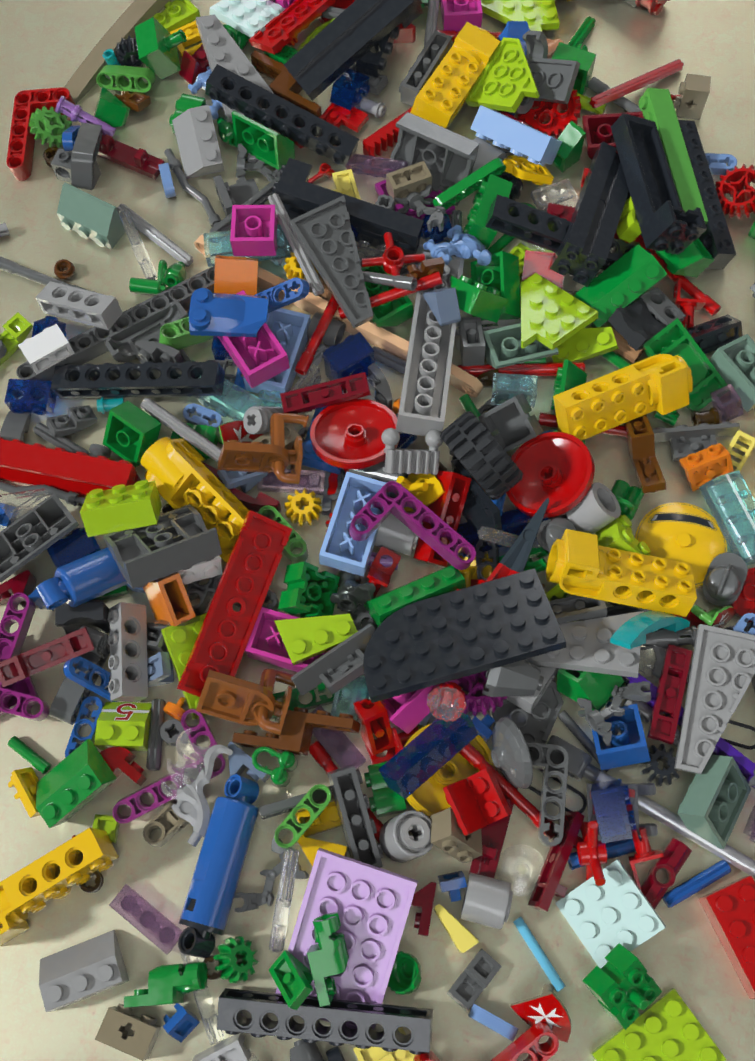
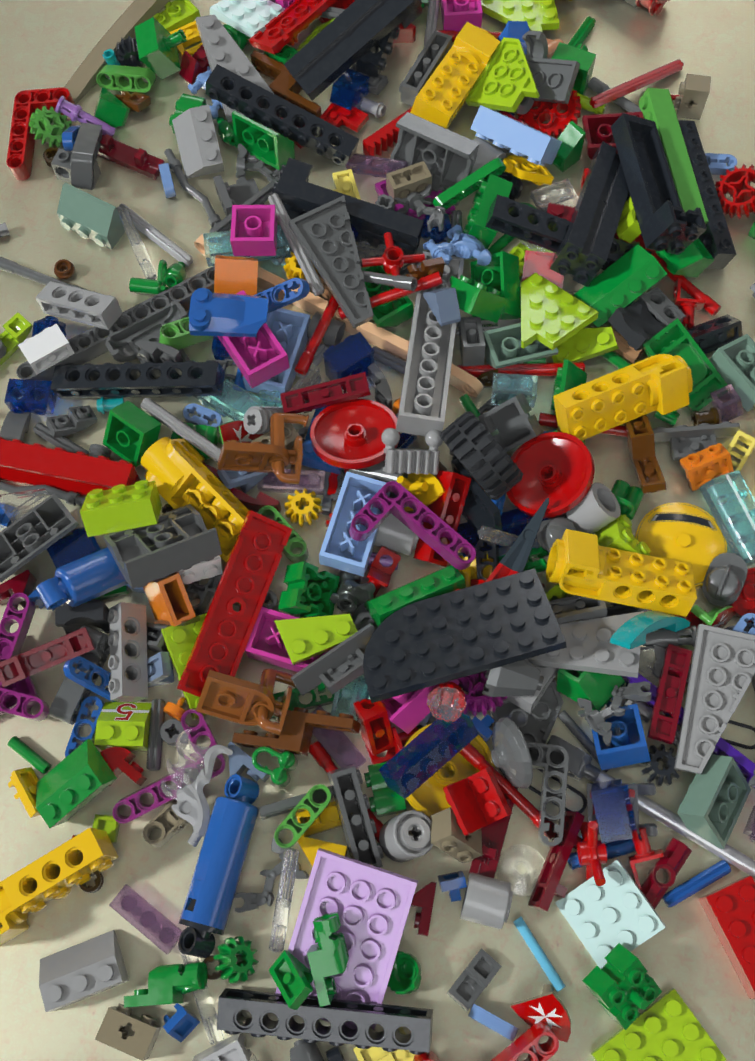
red hand [308,163,335,183] -> none
light yellow slope [433,904,479,953] -> none

